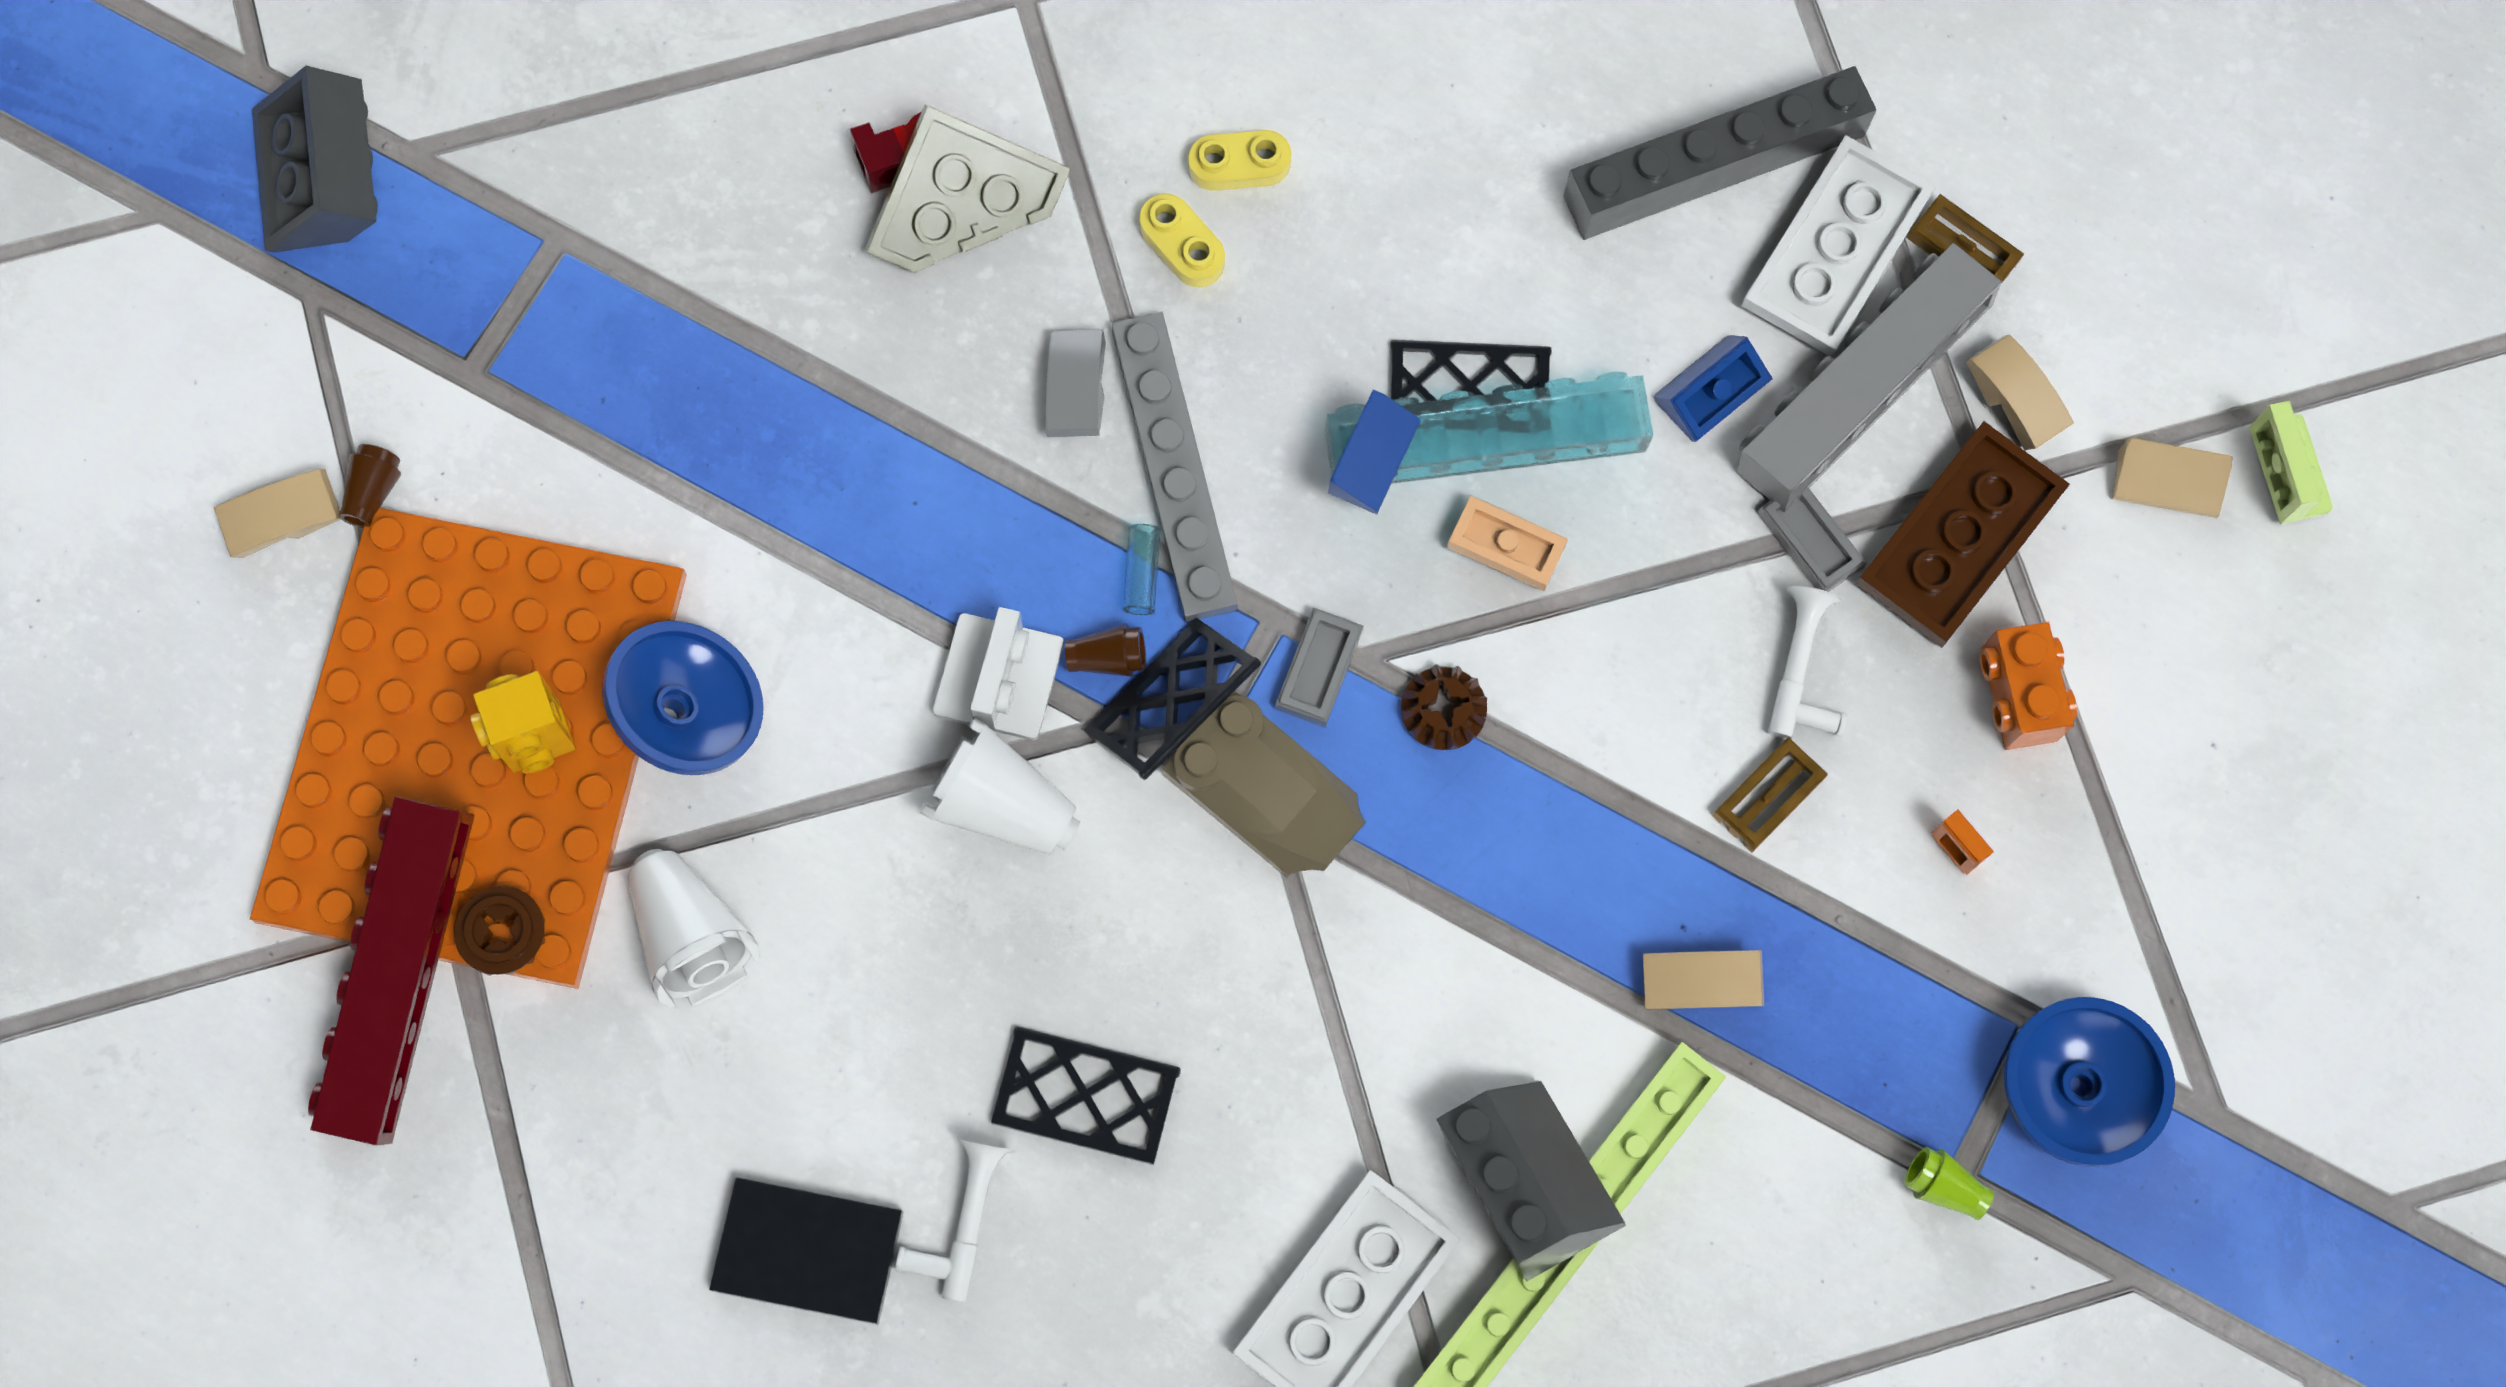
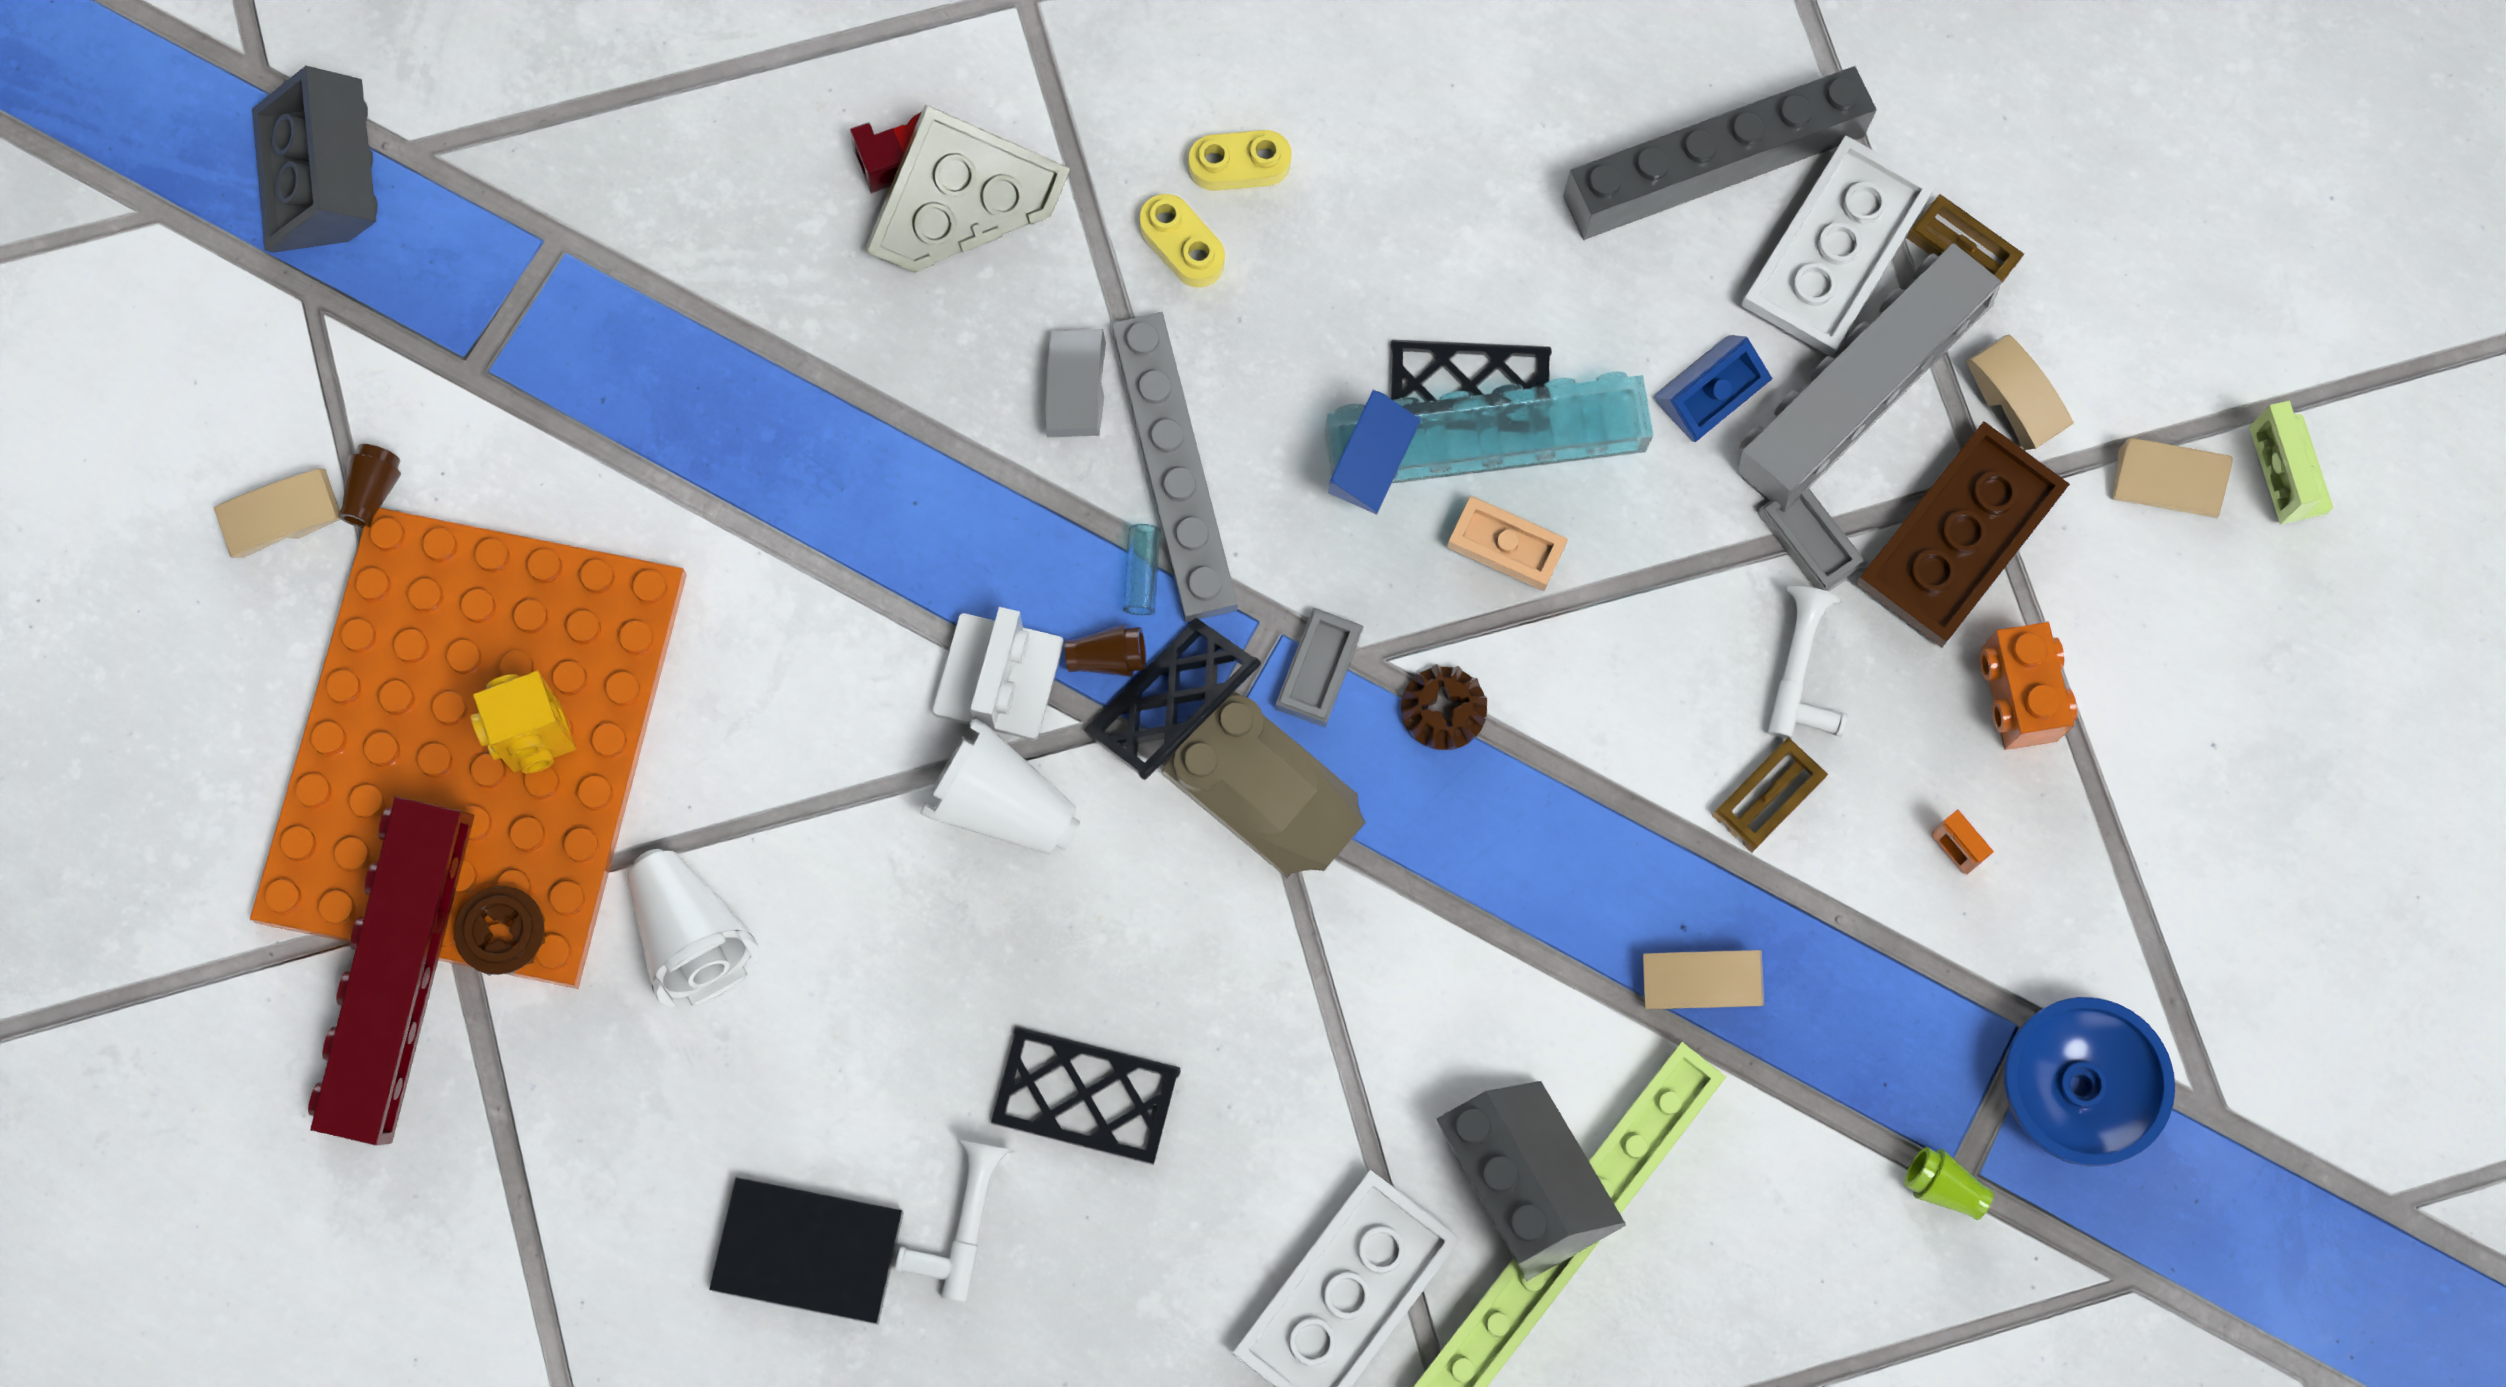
blue dish [602,621,764,775] -> none

